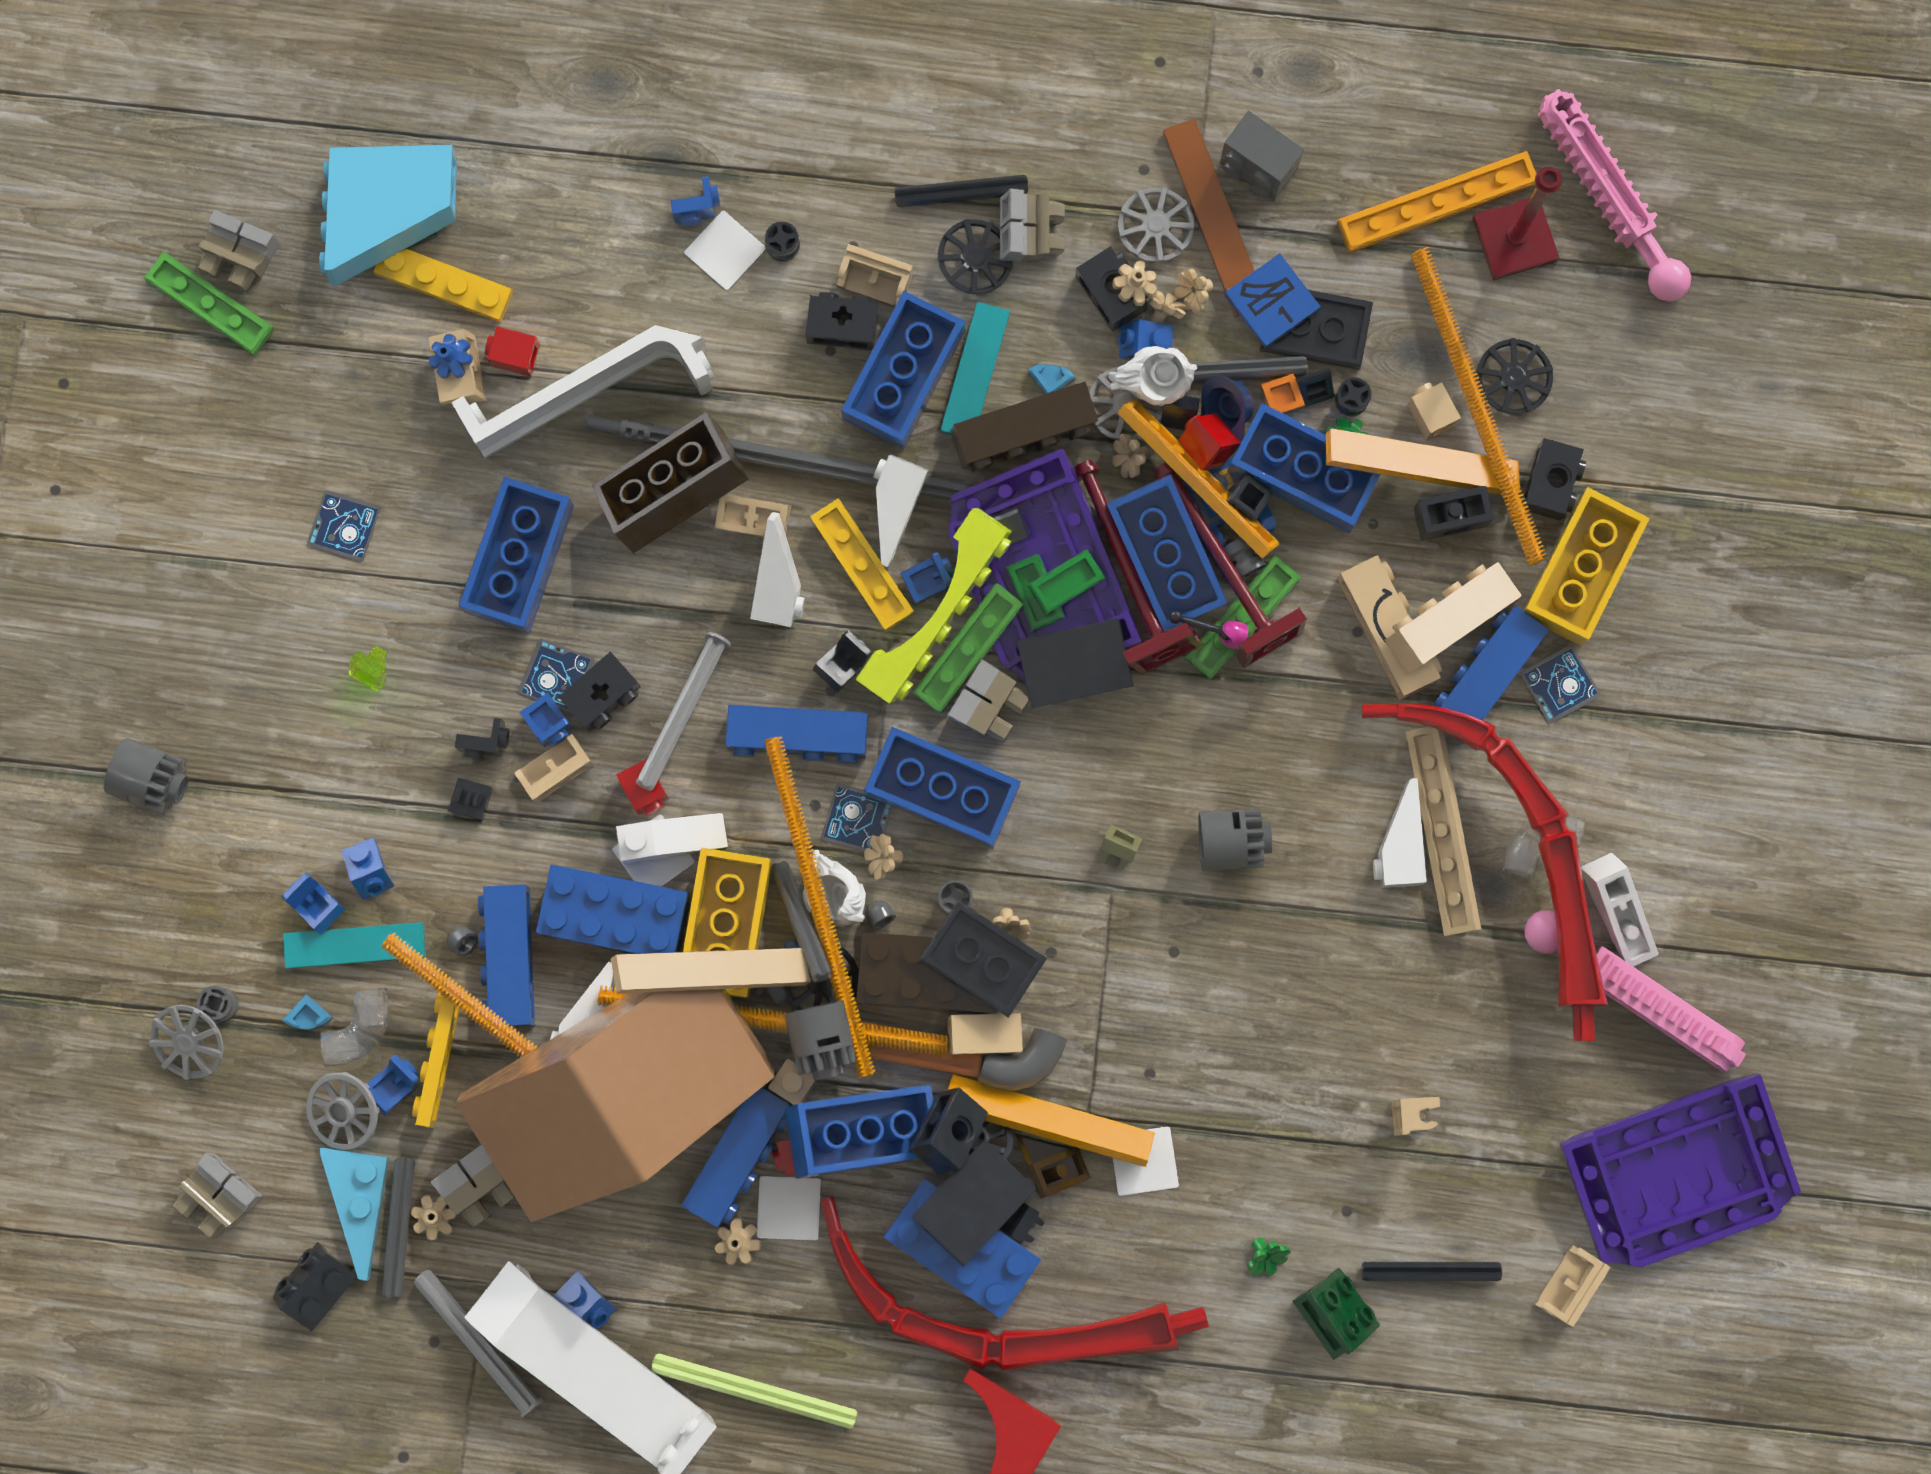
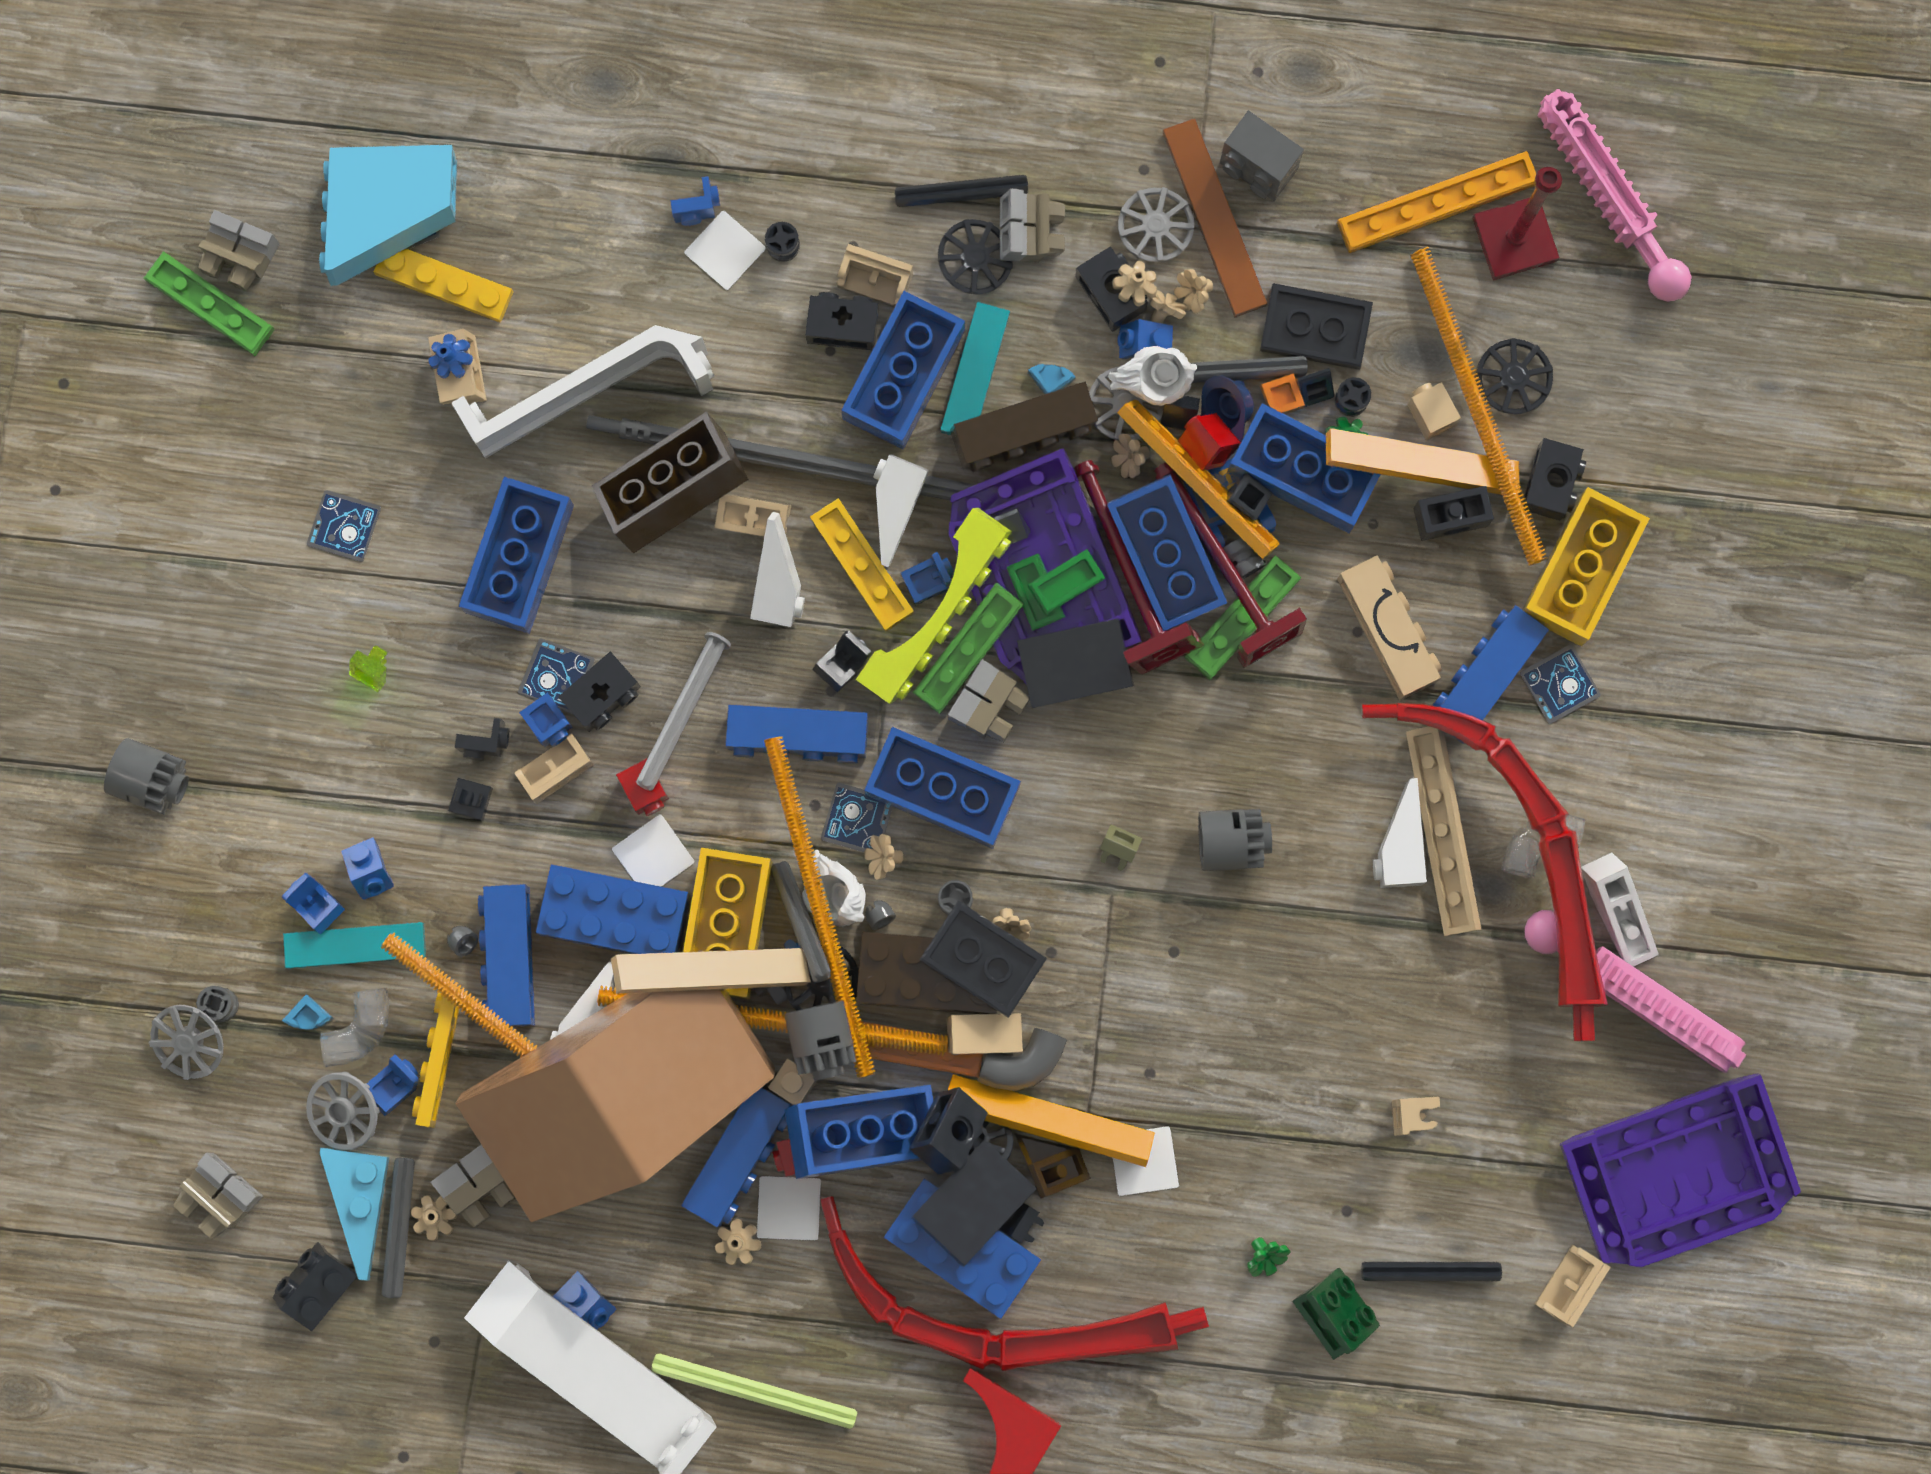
light grey axle [414,1270,544,1419] -> none
red brick [485,326,540,377] -> none
white slope [616,813,728,865] -> none
hinge [1169,610,1248,650] -> none
blue tile [1224,253,1321,349] -> none
tan brick [1385,562,1522,675] -> none

